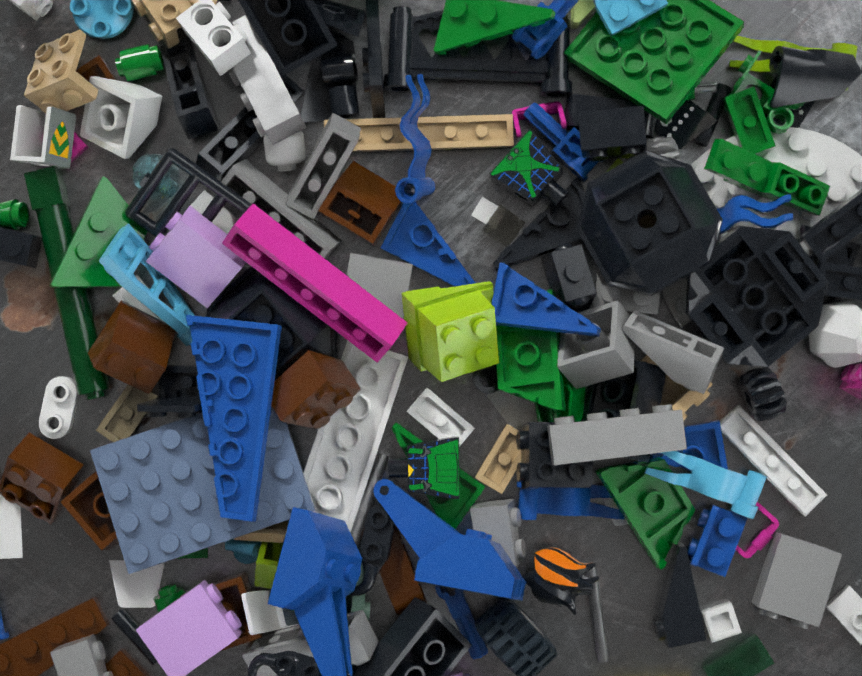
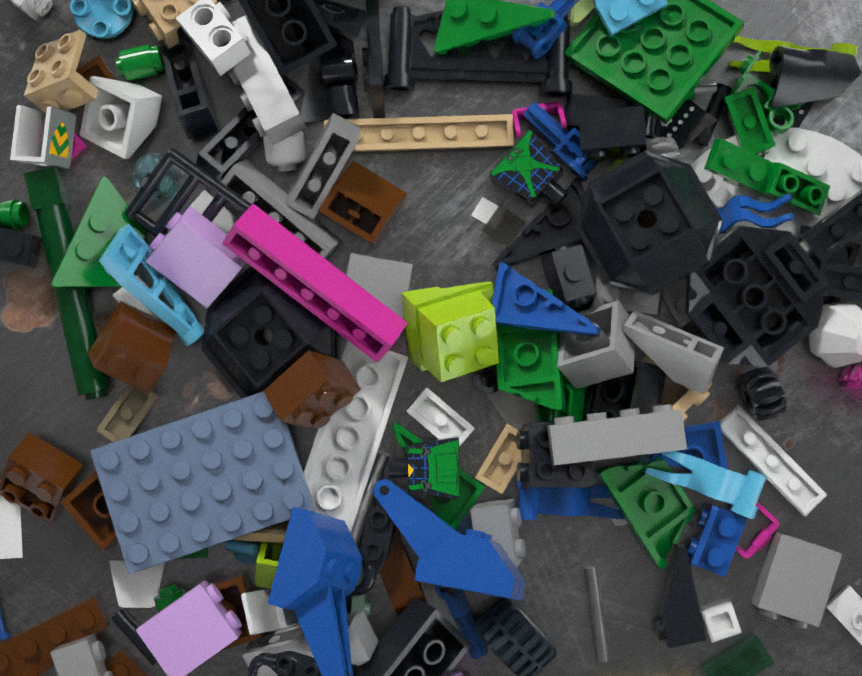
white plate [39,376,79,439] -> none
black bracket [137,365,202,418] -> none
blue wing [186,315,282,522] -> none
blue wing [380,202,476,286] -> none
blue flag [395,74,435,204] -> none
black hair [522,547,600,615] -> none

